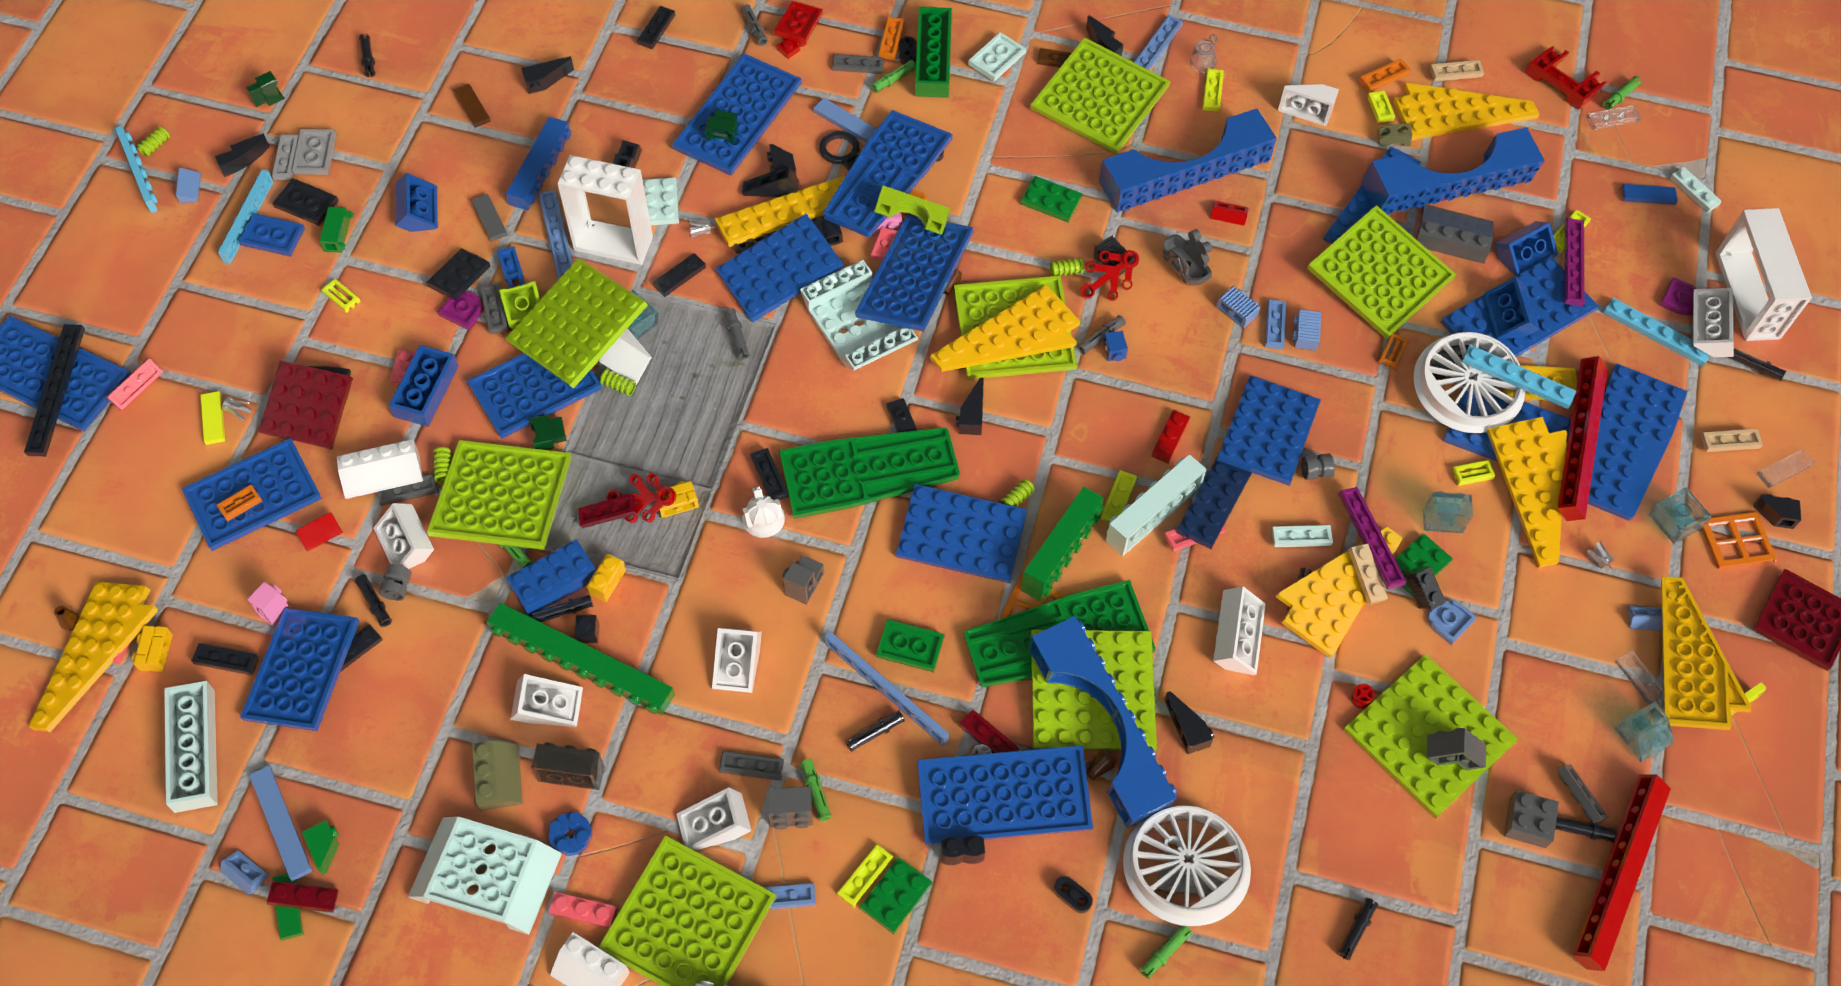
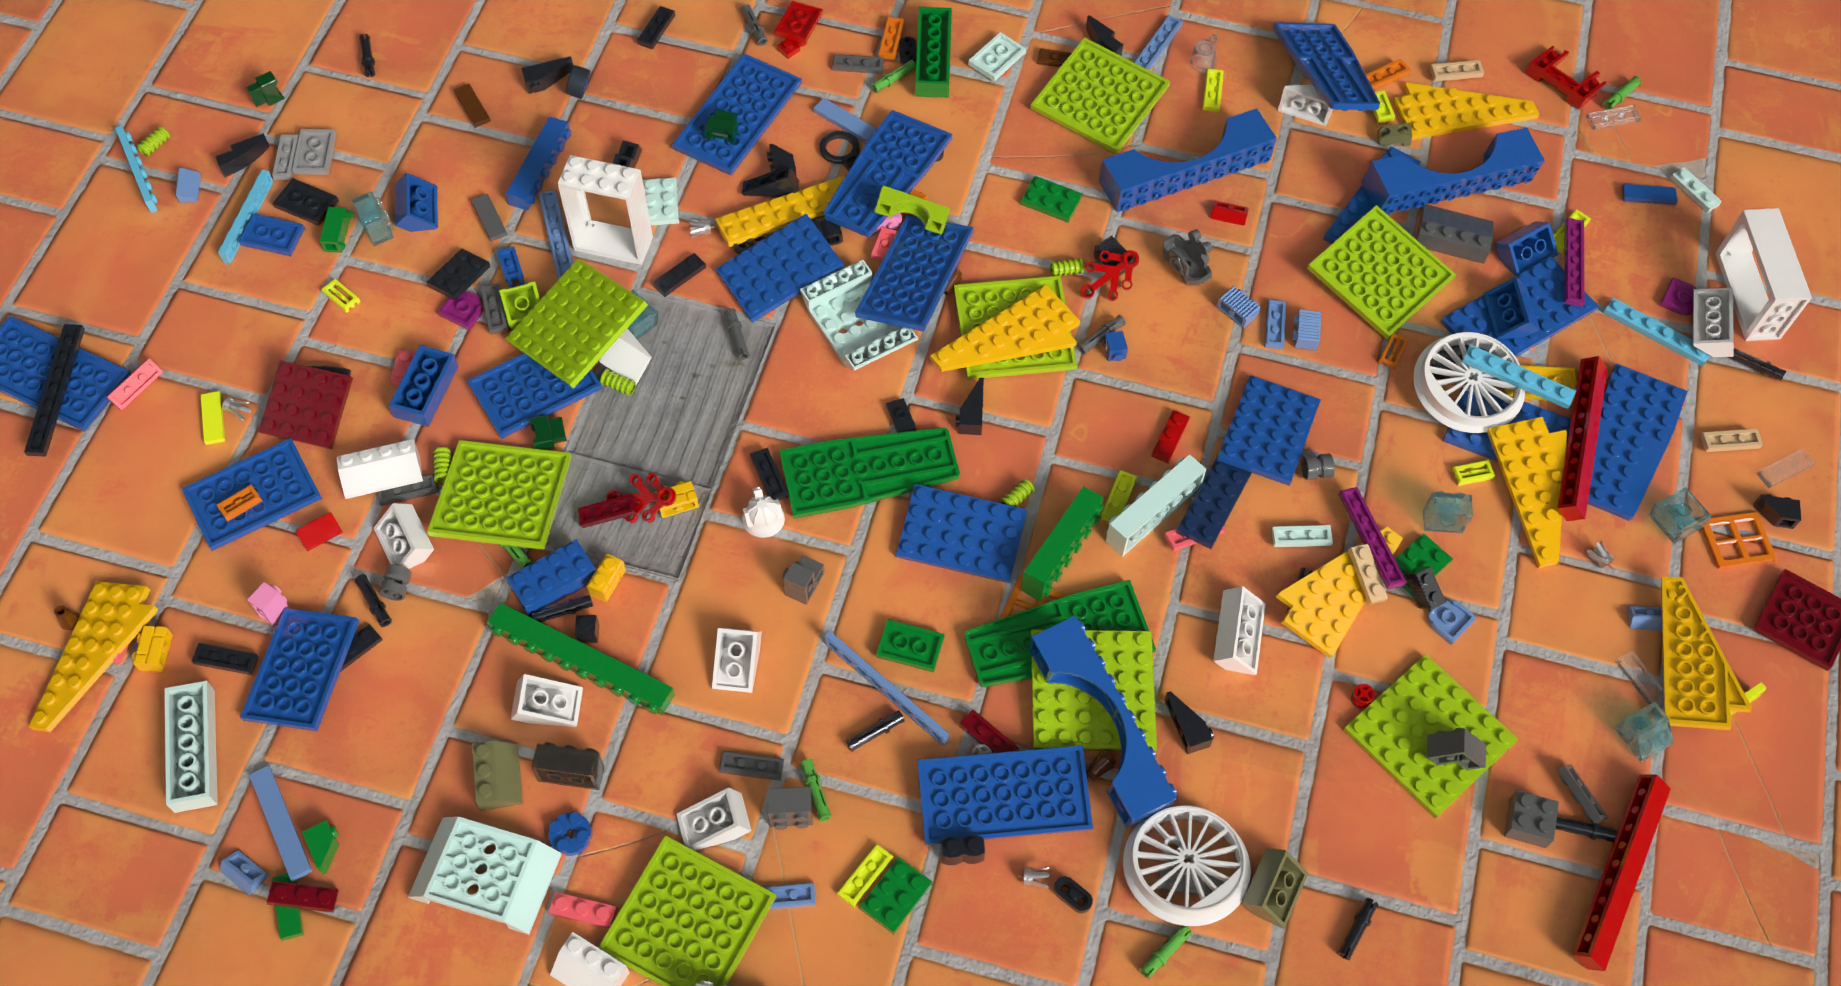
none -> clear light blue brick [352,191,394,246]
none -> black wheel [566,65,590,99]
none -> flat silver piece [1018,867,1050,889]
none -> olive slope [1242,848,1308,929]
none -> blue wing [1273,22,1380,111]

